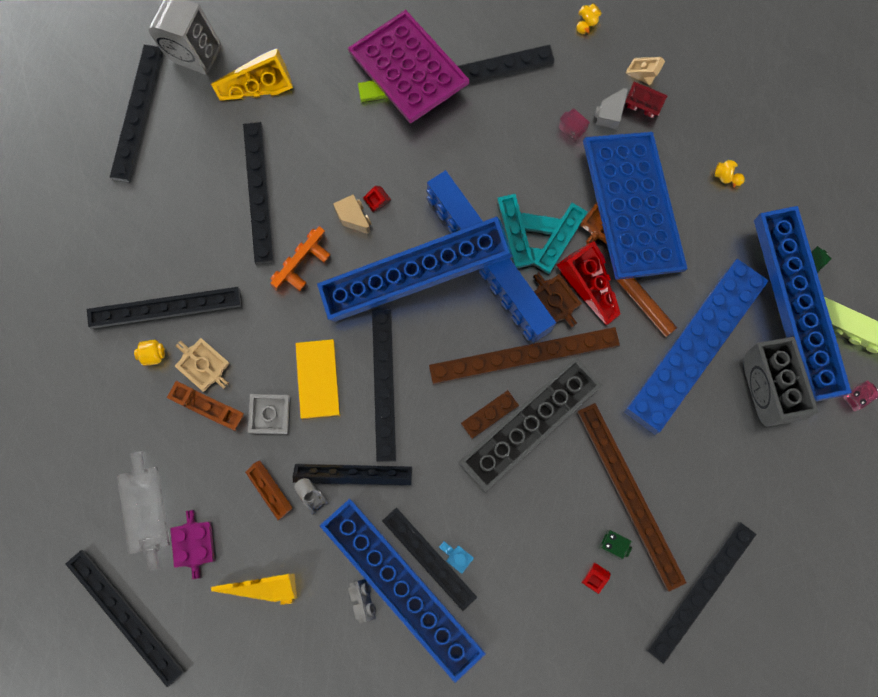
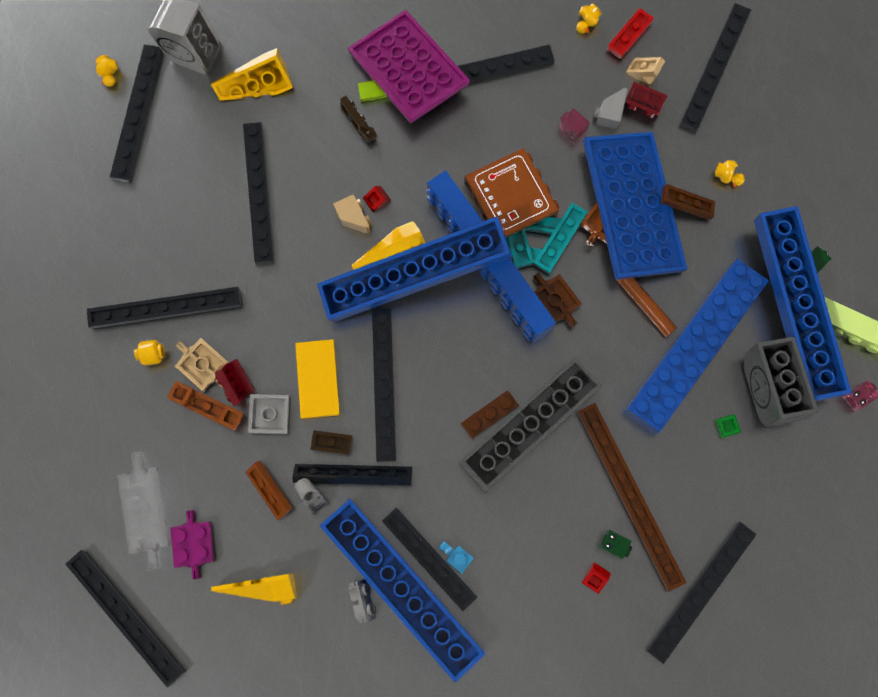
orange plate [270,226,331,291] -> none
reddish brown plate [429,327,620,385] -> none
red wedge [557,241,621,325] -> none
none -> yellow animal [95,55,118,87]
none -> dark red bracket [215,359,255,406]
none -> dark brown plate [310,430,353,456]
none -> dark brown hinge [340,96,377,143]
none -> yellow wedge [352,221,425,270]
none -> dark orange panel [464,148,559,237]
none -> red plate [607,8,654,59]
none -> reddish brown plate [661,184,715,220]
none -> black plate [680,3,751,132]
none -> green tile [715,414,741,438]

